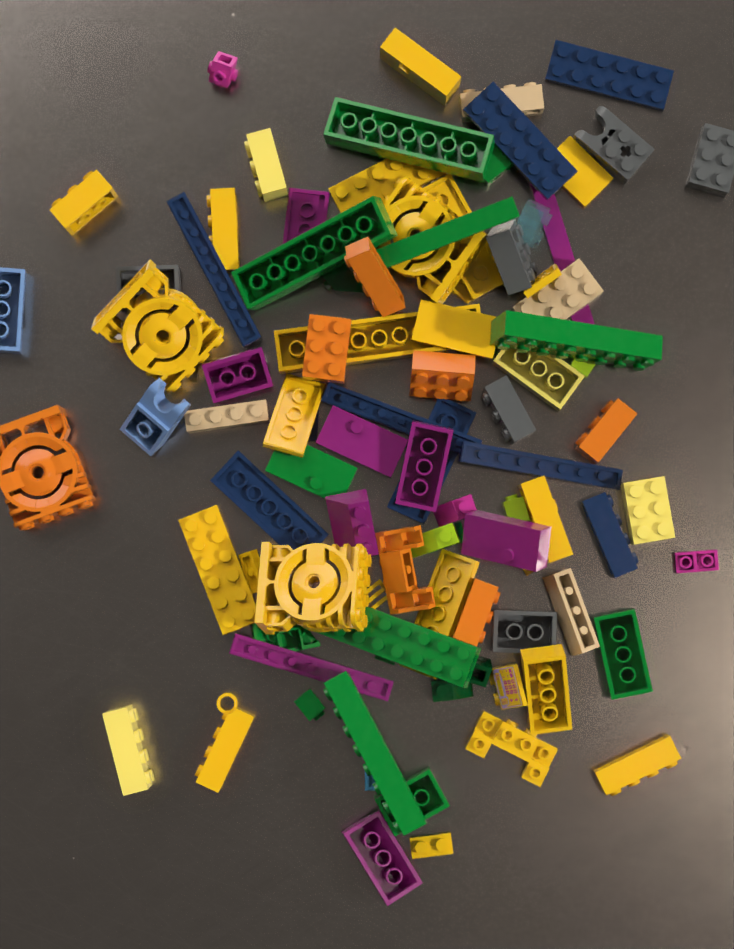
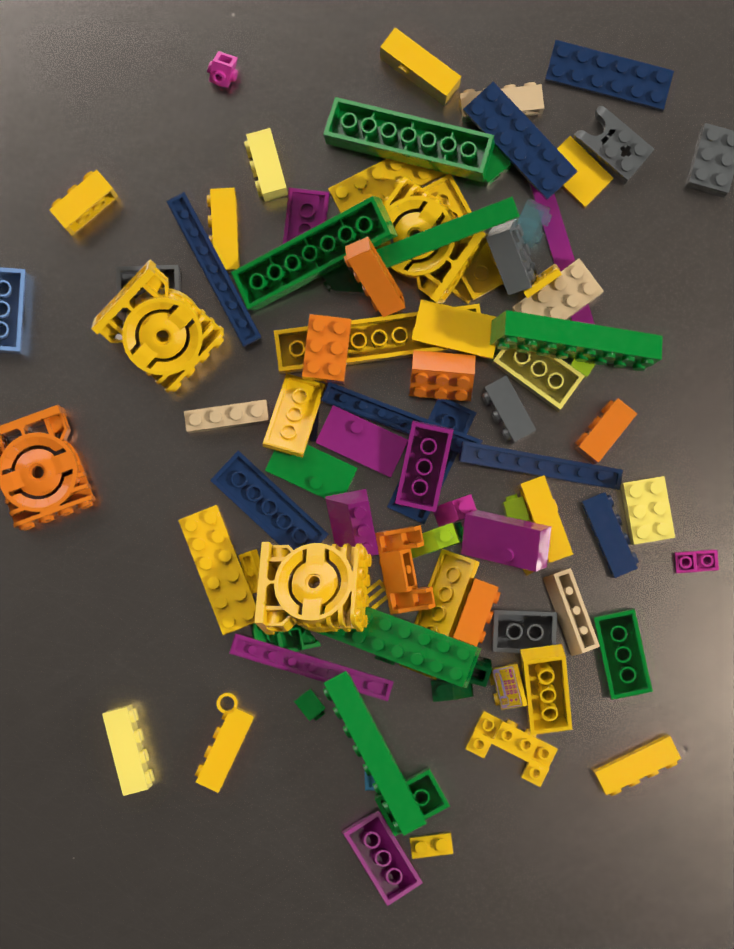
medium blue brick [120,377,191,456] -> none
magenta slope [201,347,273,403] -> none

